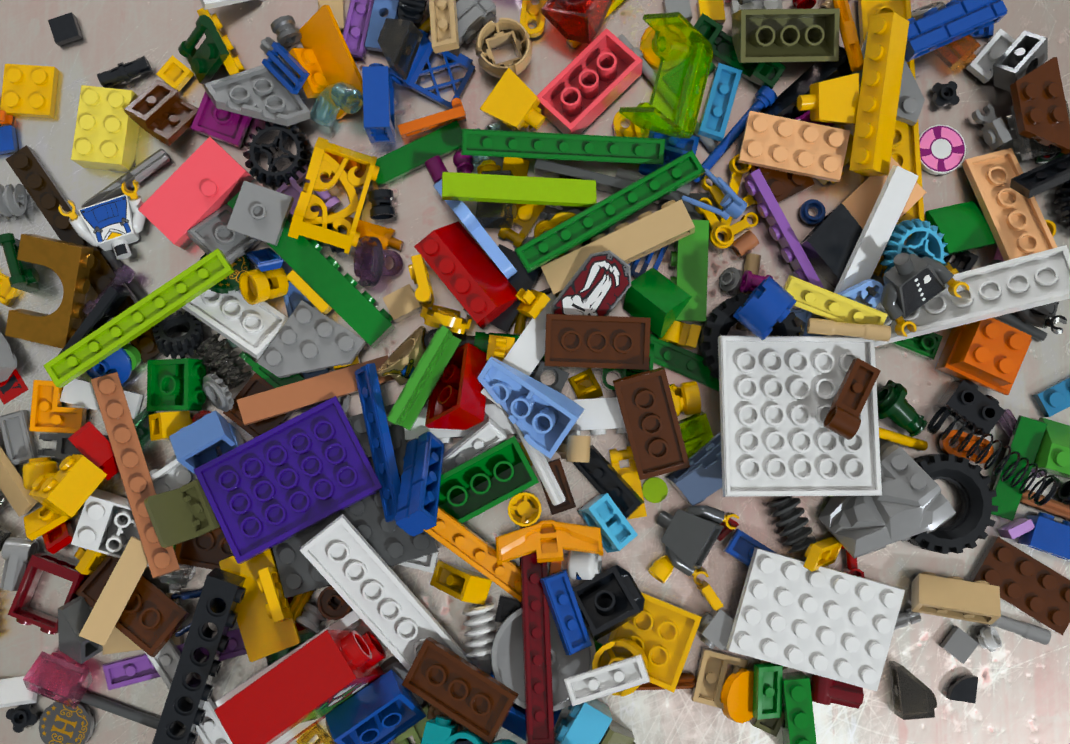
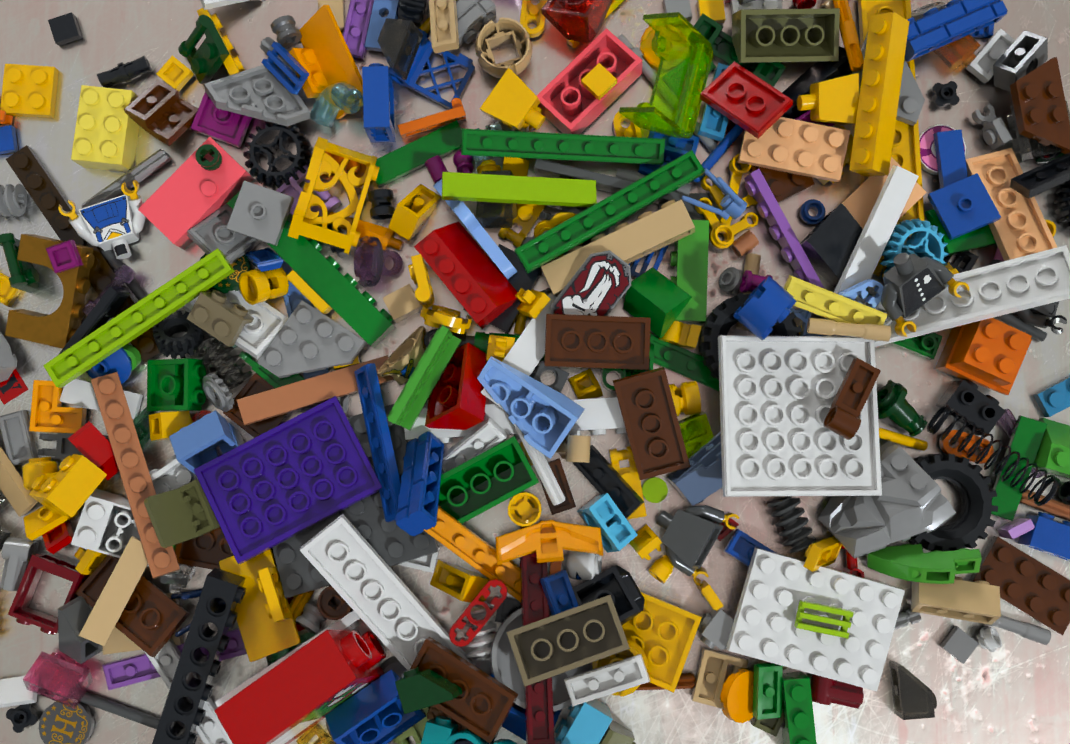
black tile [946,675,978,703] -> none
none -> magenta tile [46,240,83,273]
none -> dark tan bracket [187,290,254,347]
none -> dark green bush [195,144,222,171]
none -> yellow slope [388,184,441,241]
none -> dark green slope [395,667,463,714]
none -> red beam [449,579,507,647]
none -> dark tan brick [507,595,630,687]
none -> yellow tile [581,63,617,100]
none -> yellow tile [629,524,662,560]
none -> red tile [700,61,793,139]
none -> lime tile [794,600,854,638]
none -> bright green slope [866,544,982,584]
none -> blue plate [927,173,1001,240]
none -> blue tile [933,129,968,189]

